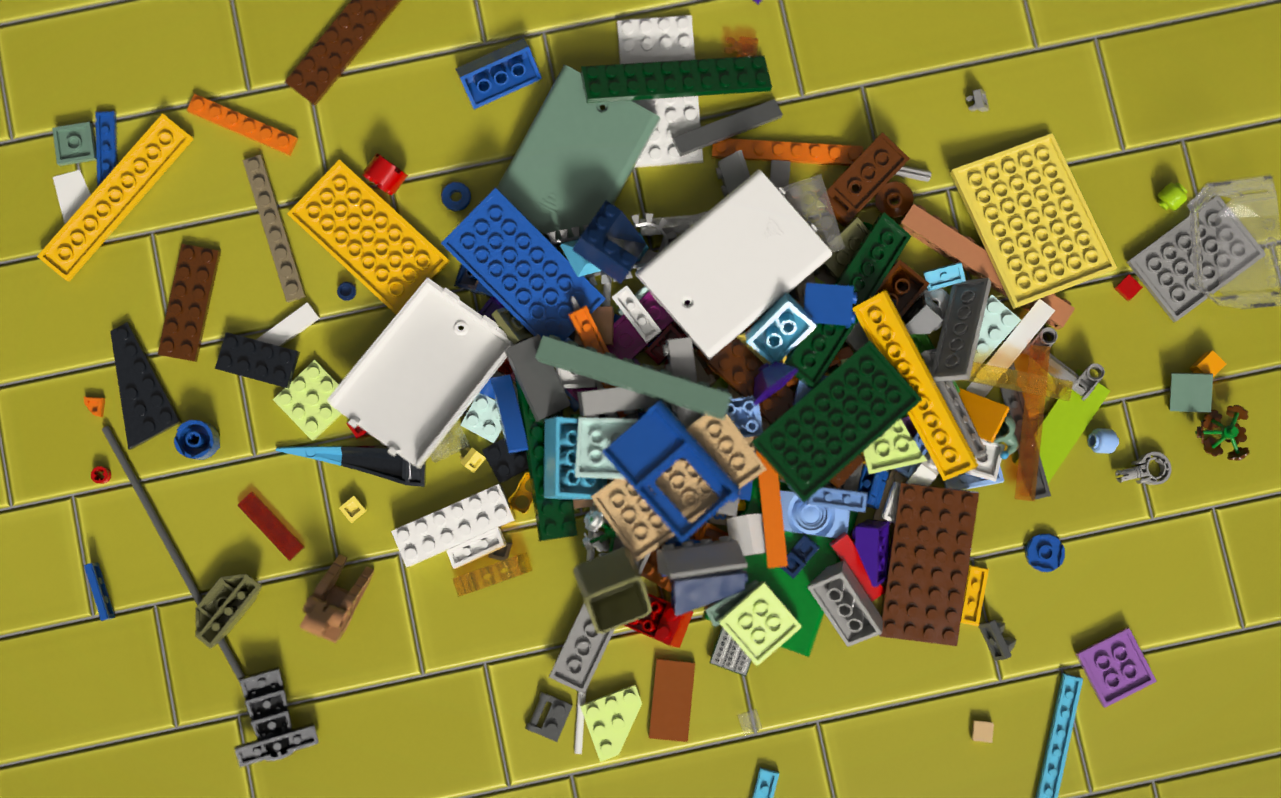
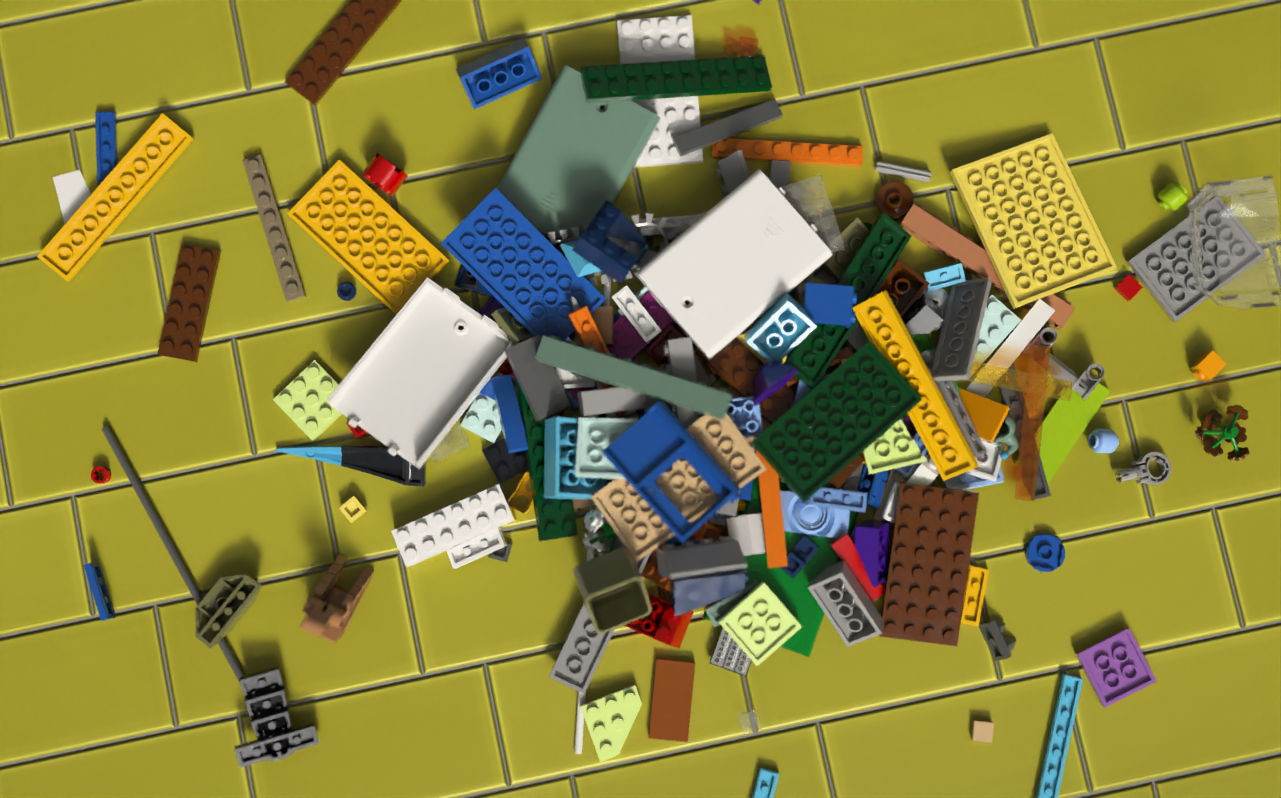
sand green plate [52,122,97,166] -> none
orange tile [84,396,105,417] -> none
black wing [110,322,182,450] -> none
blue brick [174,420,220,460] -> none
orange plate [186,94,298,156] -> none
black plate [215,332,300,389] -> none
clear red tile [237,492,305,561] -> none
white tile [256,302,320,346] -> none
blue piece [441,182,471,211] -> none
clear yellow beam [452,552,533,597] -> none
light yellow tile [459,447,486,473] -> none
dark grey plate [525,691,573,742] -> none
reddish brown hinge [817,132,910,227] -> none
light grey tile [966,89,989,112] -> none
sand green tile [1169,372,1213,412] -> none

